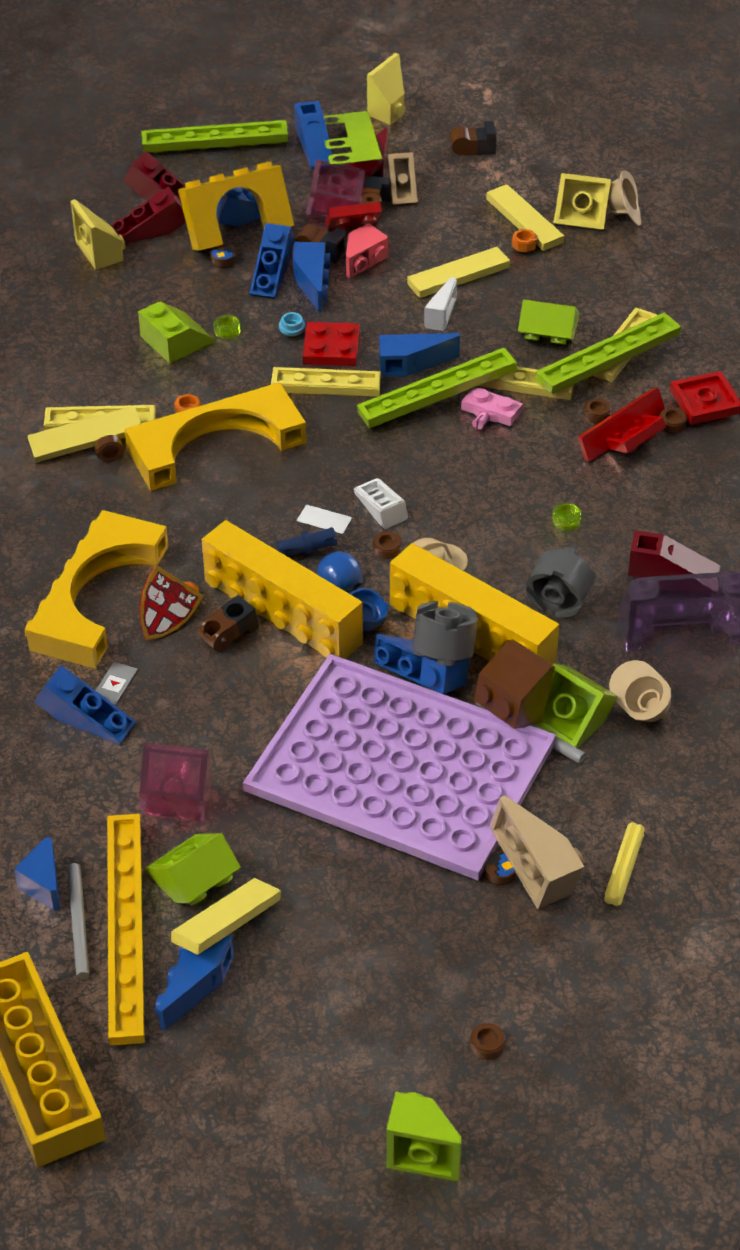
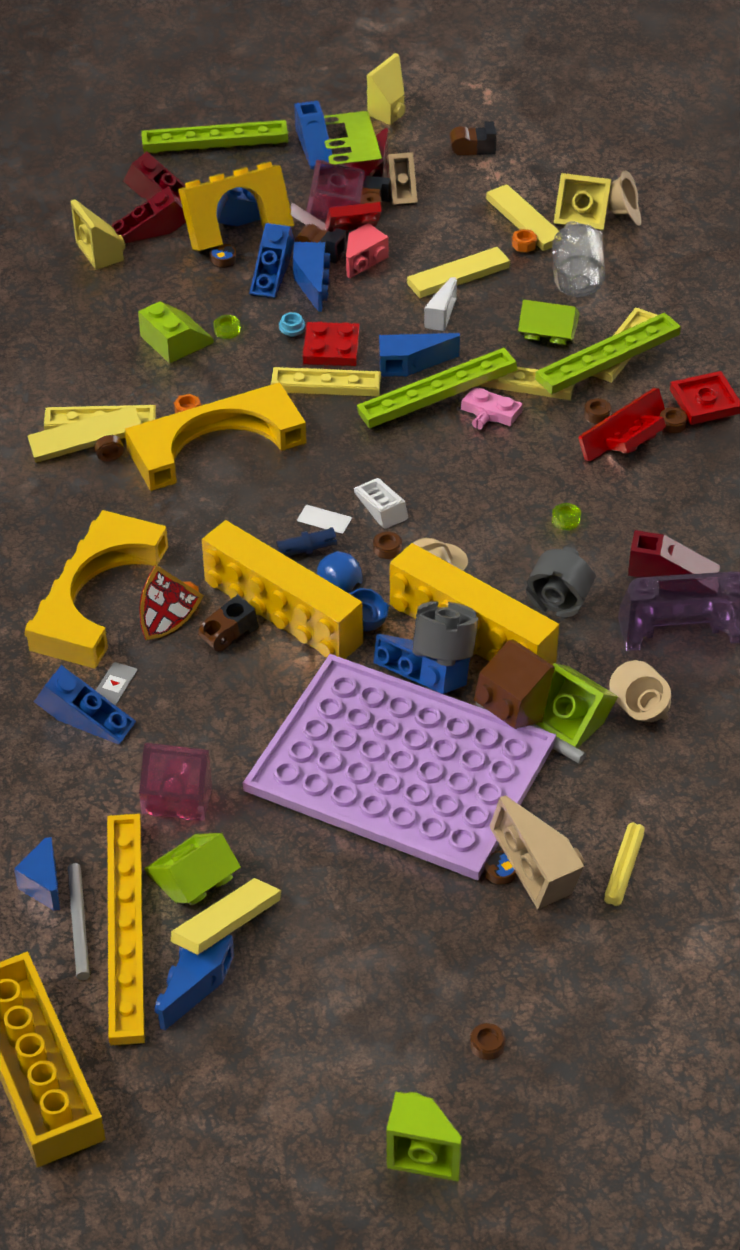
none -> white sticker [291,202,326,230]
none -> clear cylinder [552,221,606,297]

